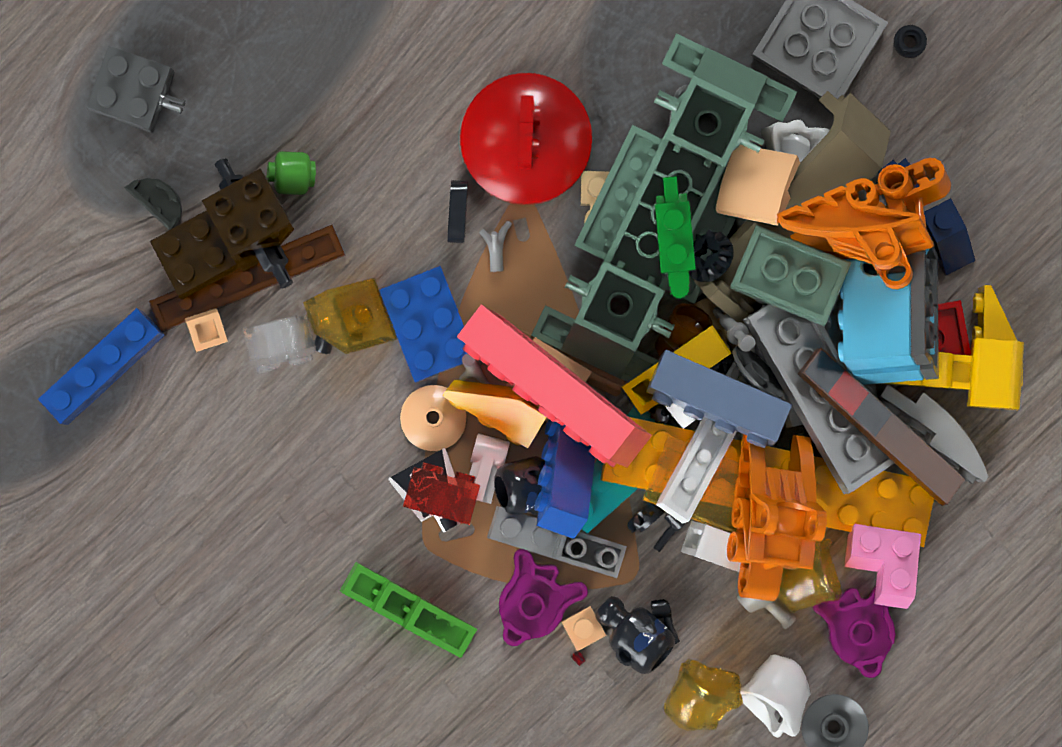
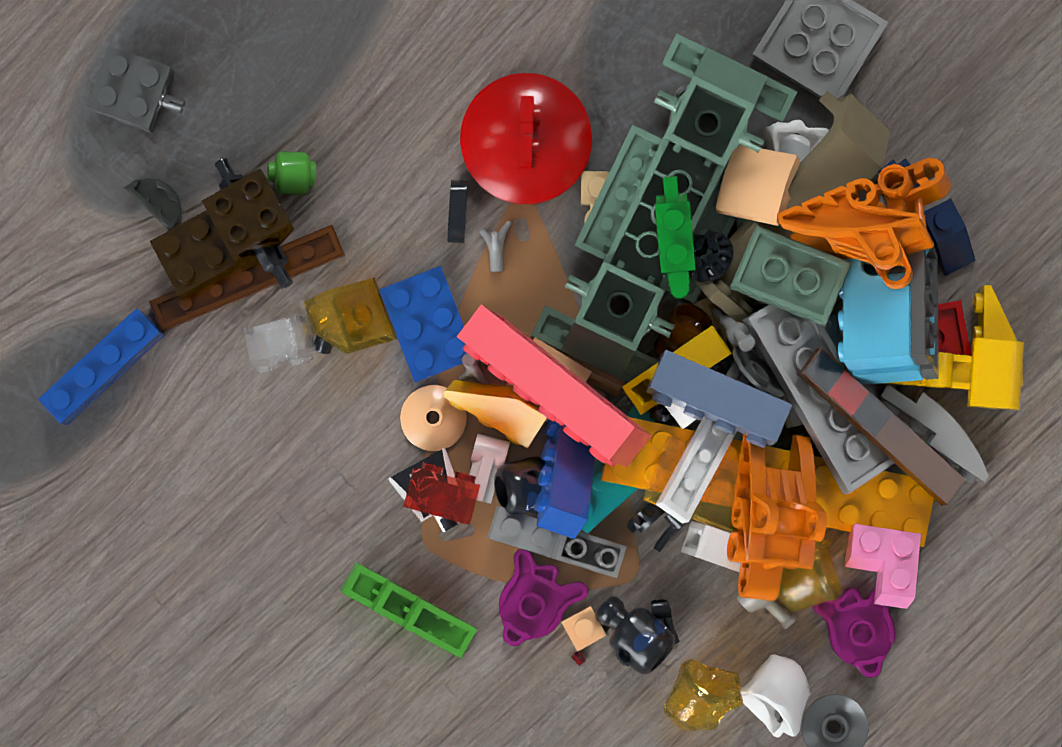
light nougat plate [185,308,228,352] -> none
black plate [893,25,927,58] -> none

